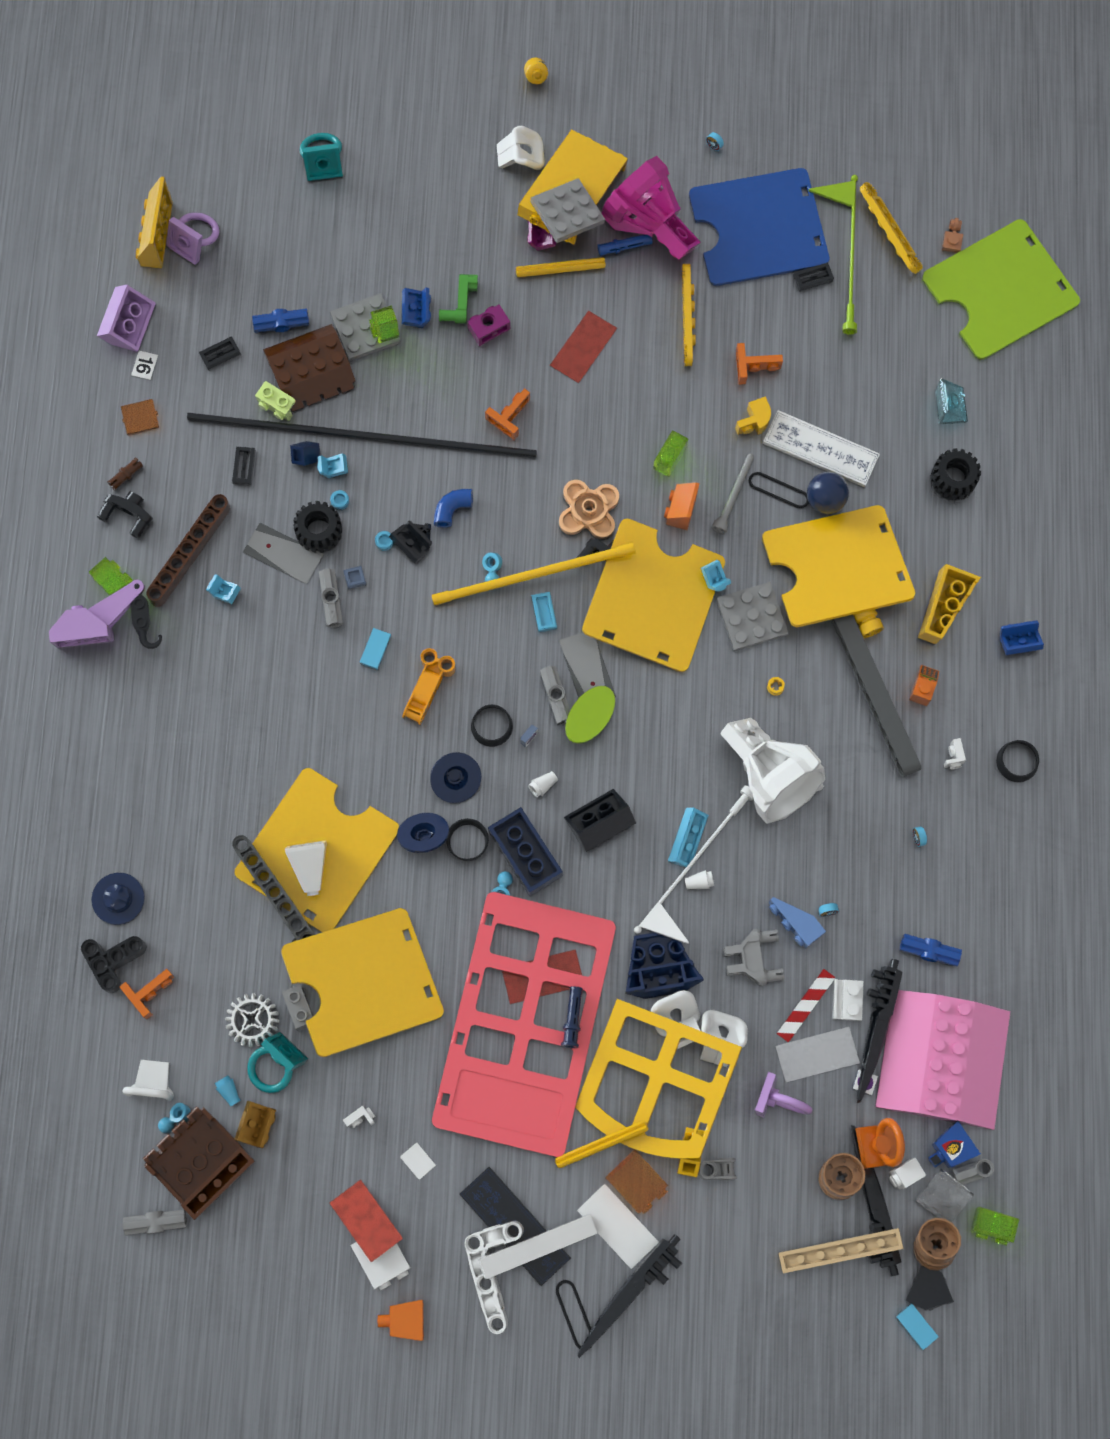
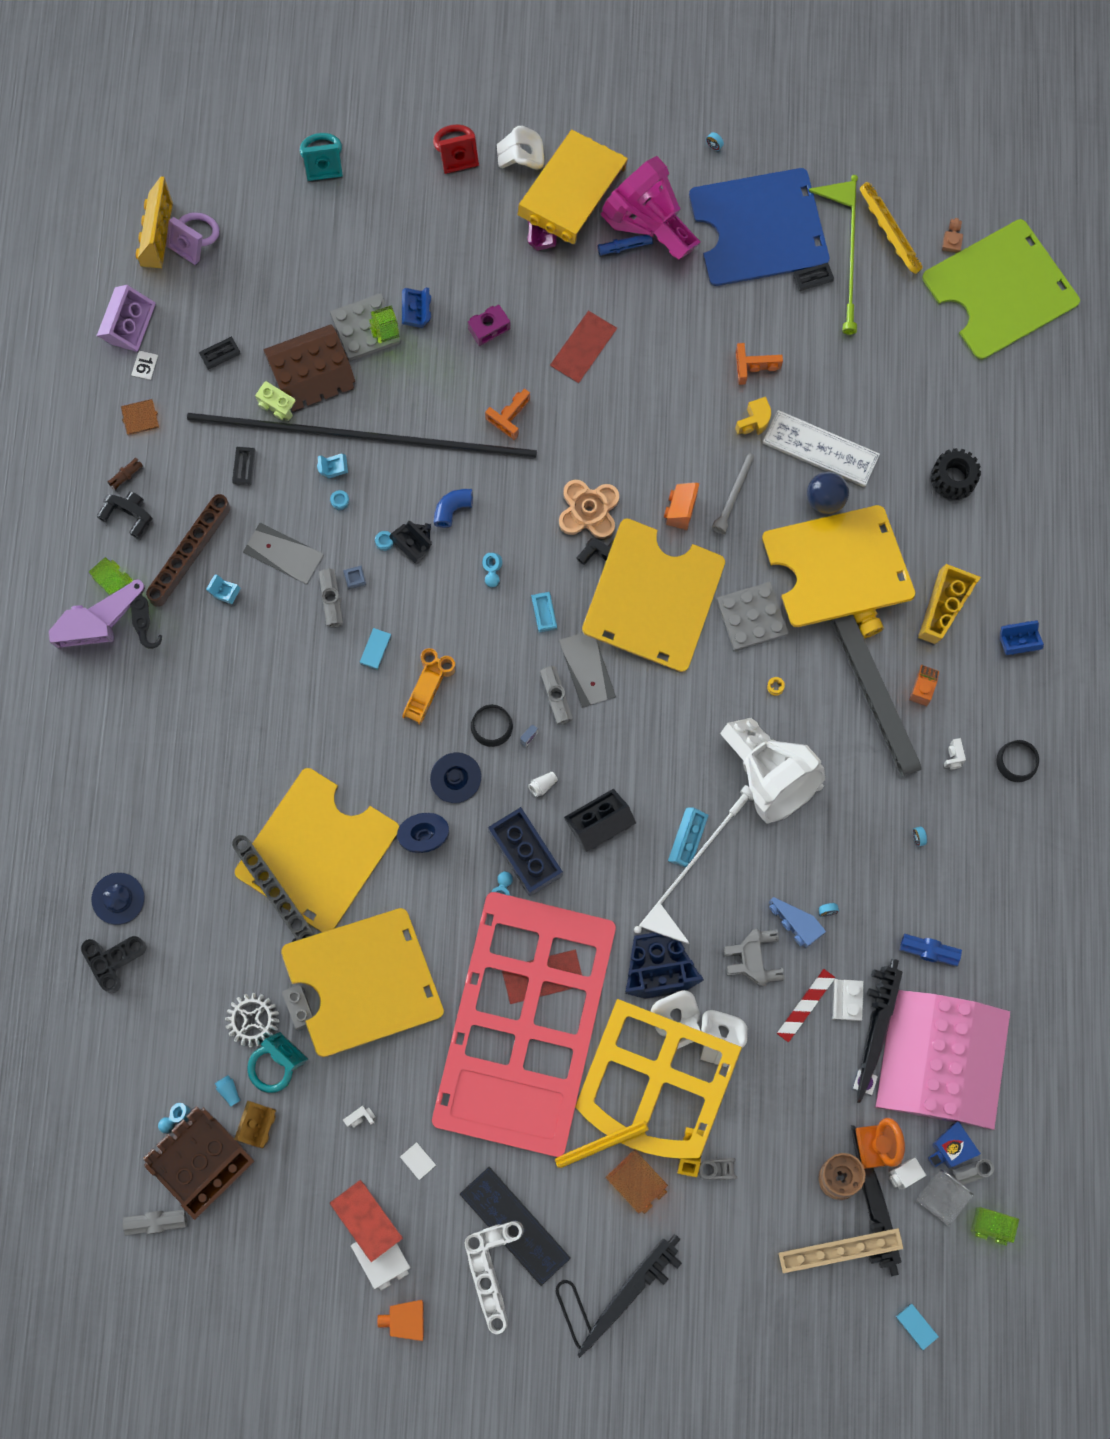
orange bracket [119,969,174,1020] -> none
white piece [123,1060,174,1101] -> none
blue piece [252,308,309,333] -> none
white slope [285,841,327,896] -> none
dark blue panel [290,441,320,466] -> none
black tyre [293,501,342,553] -> none
yellow piece [432,542,636,606] -> none
bright green beam [439,274,478,324] -> none
black tyre [446,818,489,861] -> none
white tile [478,1214,598,1279] -> none
yellow axle [516,257,606,277] -> none
yellow head [524,57,548,85] -> none
light grey plate [530,178,605,243] -> none
dark blue pin [561,986,583,1048] -> none
lime shield [565,686,615,743] -> none
white sticker [577,1184,659,1269] -> none
clear neon green brick [653,430,689,477] -> none
yellow plate [682,264,696,366] -> none
white cone [685,870,714,889] -> none
medium azure bracket [701,560,731,591] -> none
black piece [749,472,809,508] -> none
lavender tile [755,1072,812,1118] -> none
flat silver sticker [775,1027,860,1082] -> none
black slope [906,1265,954,1311] -> none
medium nougat wheel [913,1218,961,1270] -> none
clear light blue slope [935,379,968,424] -> none
none -> red tile [433,124,479,174]

